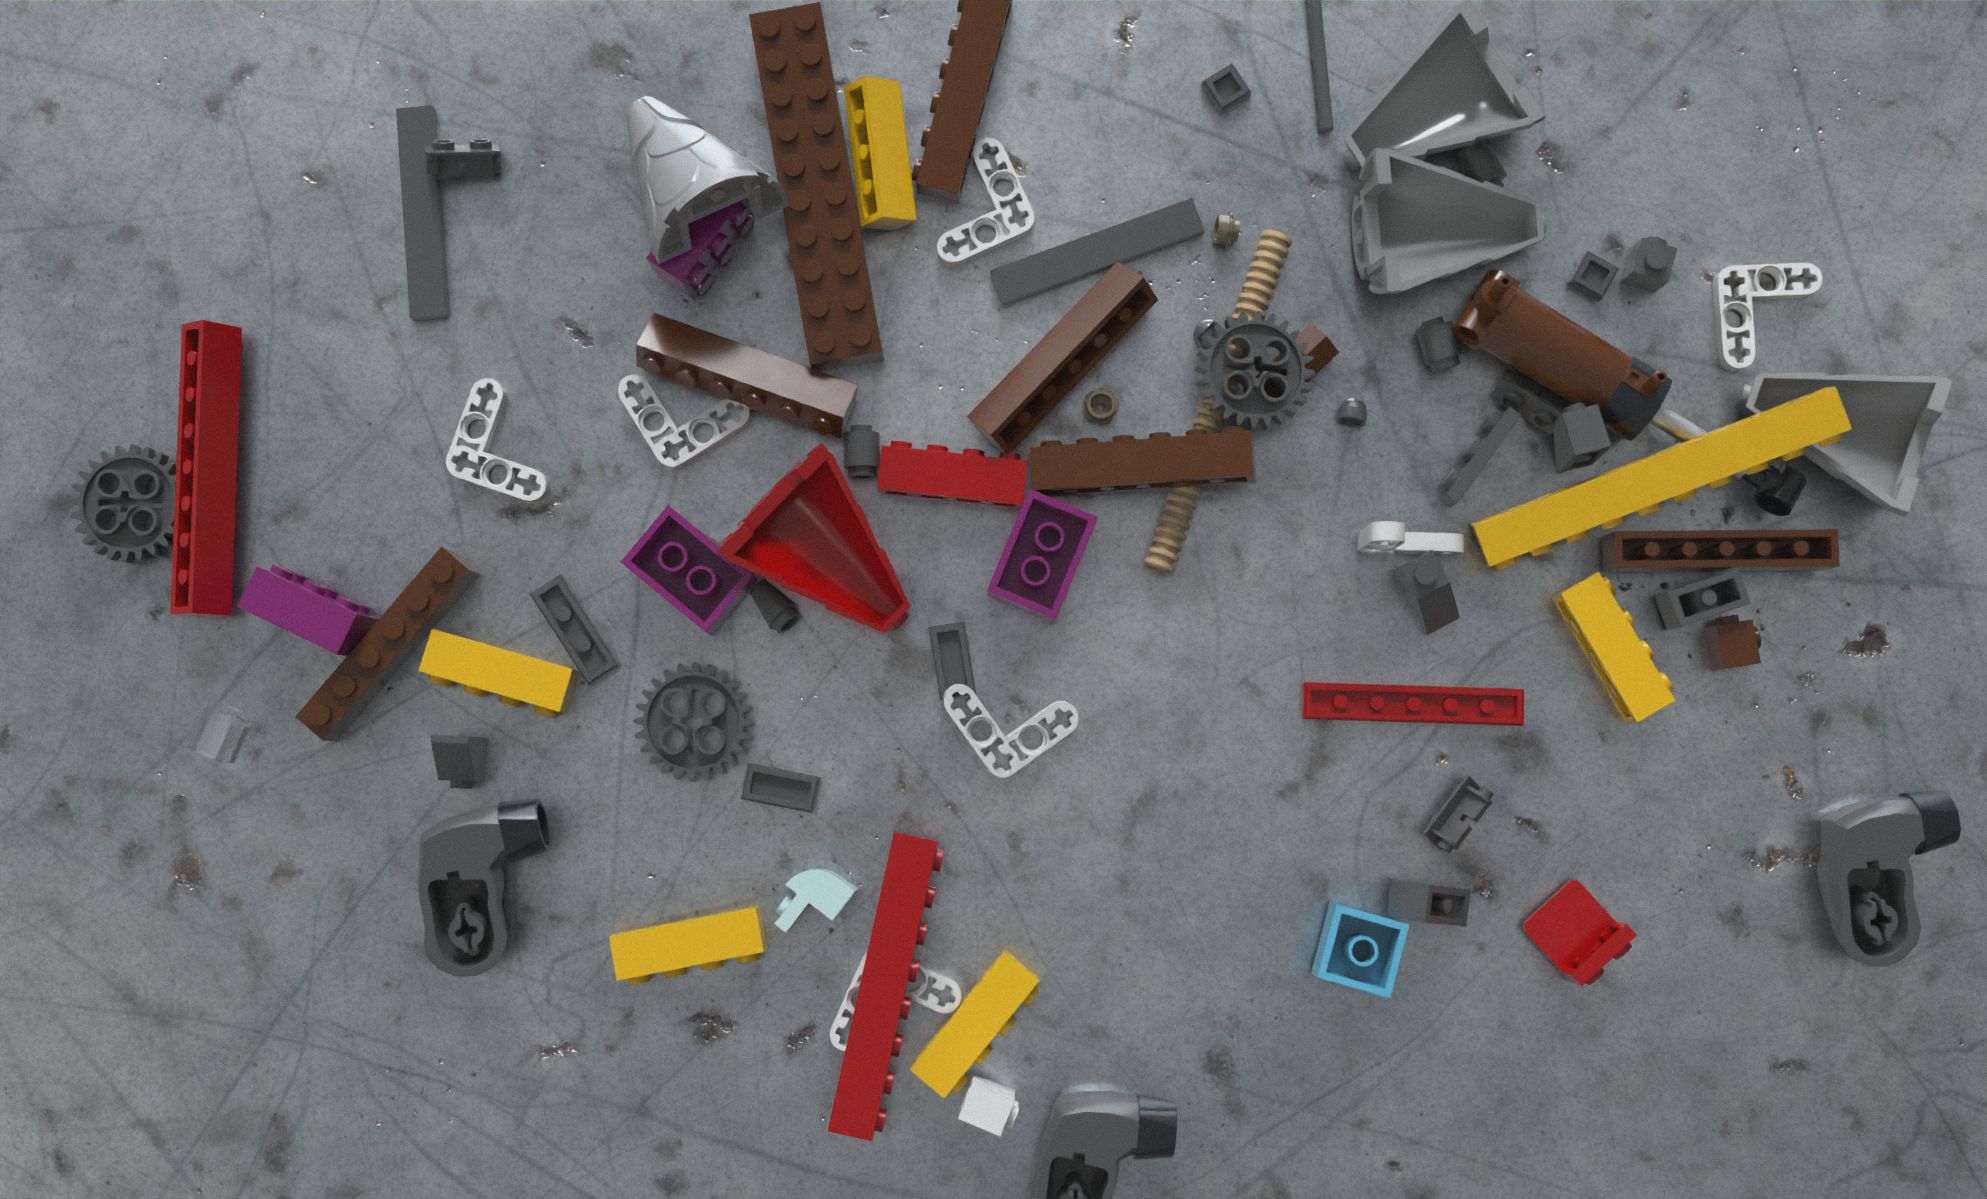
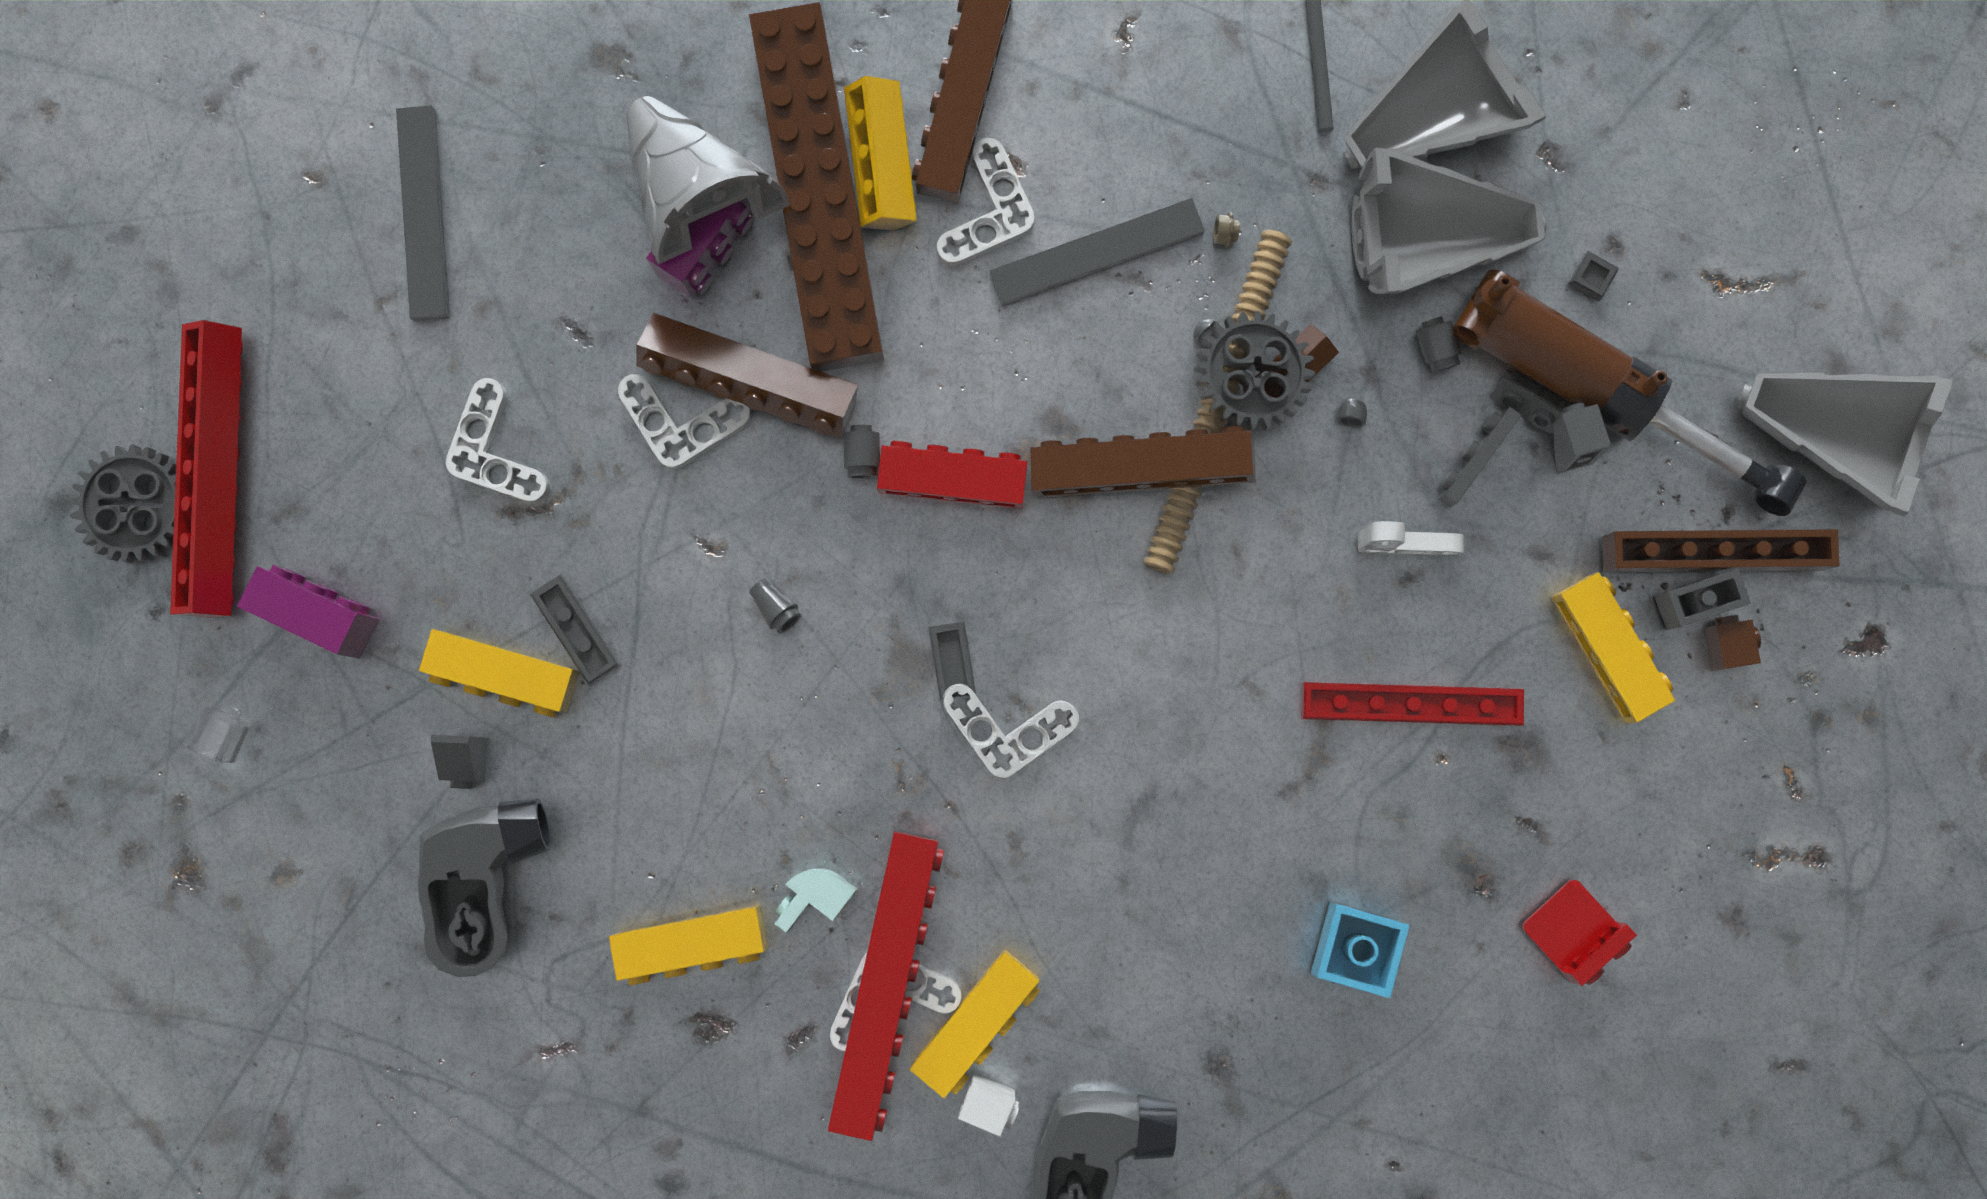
reddish brown brick [295,547,480,742] -> none
dark grey hinge [425,139,501,178] -> none
magenta brick [621,505,758,635] -> none
dark grey gear [633,662,755,782] -> none
red cone [717,443,910,633] -> none
dark grey tile [741,763,821,813] -> none
reddish brown brick [967,262,1158,455] -> none
magenta brick [987,489,1098,623] -> none
dark tan plate [1084,388,1119,424] -> none
dark grey tile [1201,63,1252,115] -> none
dark grey slope [1387,879,1471,927] -> none
dark grey slope [1392,550,1460,635] -> none
dark grey hinge [1422,775,1494,854] -> none
dark grey brick [1457,140,1507,187] -> none
yellow brick [1470,387,1852,570] -> none
dark grey brick [1620,237,1678,293] -> none
white beam [1712,262,1823,372] -> none
dark grey piece [1818,790,1961,967] -> none

